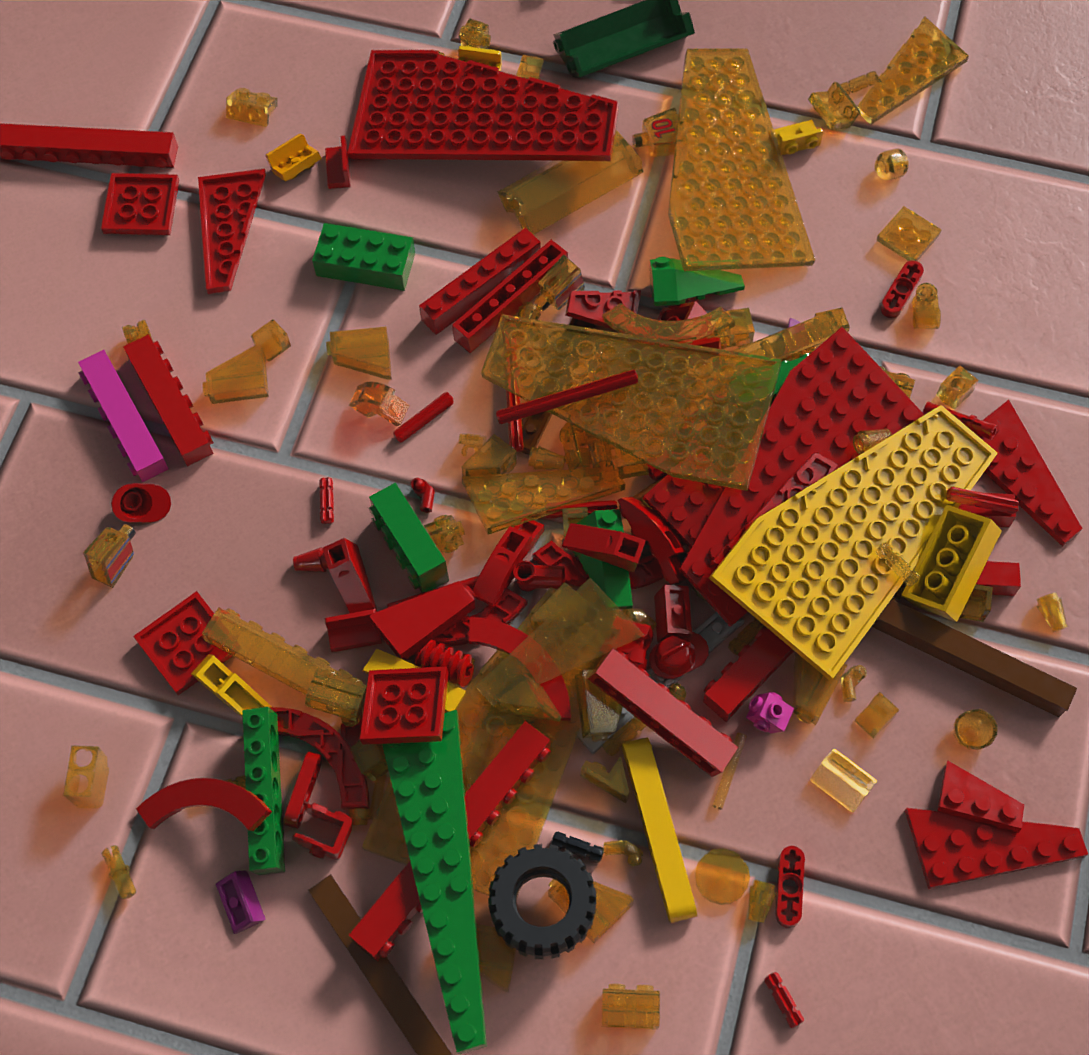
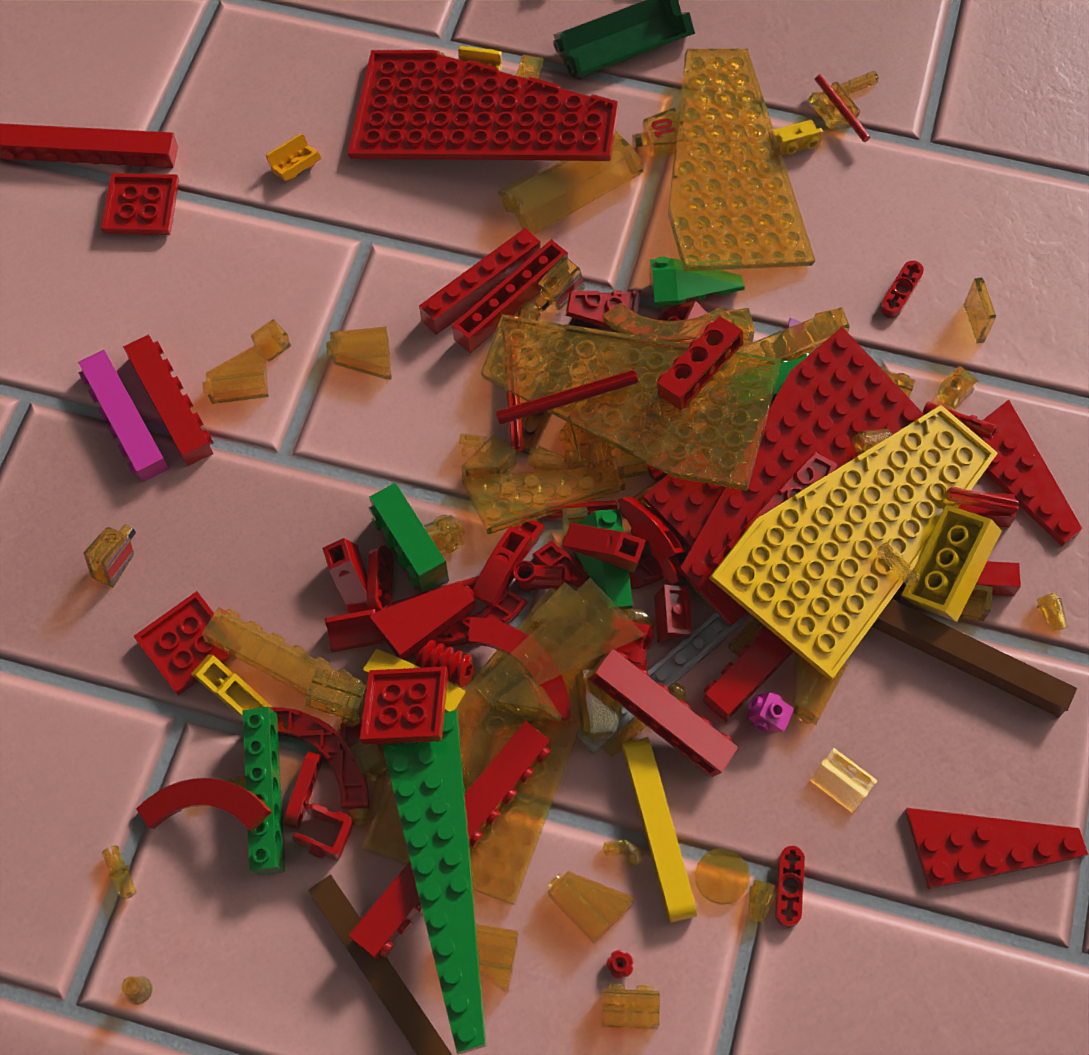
clear yellow piece [63,746,109,808] -> none
red piece [111,483,171,522] -> none
clear yellow wheel [122,319,153,344] -> none
red wing [198,168,266,294] -> none
magenta slope [216,870,265,934] -> none
clear yellow bracket [226,88,278,127] -> none
red cone [293,547,328,572] -> none
green brick [312,223,415,291] -> none
red axle [319,477,334,524] -> none
red panel [325,135,351,189] -> none
clear orange brick [349,382,410,427] -> none
red axle [393,392,454,443] -> none
red arm [410,478,435,513] -> none
clear yellow brick [459,18,491,49] -> none
black tyre [488,844,596,959] -> none
black axle [551,831,604,863] -> none
clear yellow slope [580,757,629,803] -> none
red piece [649,632,709,679] -> none
clear yellow bar [712,732,747,810] -> none
red axle [764,972,804,1028] -> none
clear yellow arm [841,665,867,702] -> none
clear yellow panel [855,692,899,739] -> none
clear yellow wing [856,16,969,125] -> none
clear yellow head [875,148,909,180] -> none
clear yellow plate [876,206,942,261] -> none
clear yellow piece [912,283,941,329] -> none
red wing [937,760,1025,833] -> none
clear yellow hair [953,709,998,750] -> none
none -> clear yellow cone [122,976,152,1005]
none -> red beam [366,545,393,612]
none -> red plate [606,950,634,979]
none -> red brick [657,316,744,411]
none -> red bar [815,74,870,142]
none -> clear yellow tile [963,277,996,344]

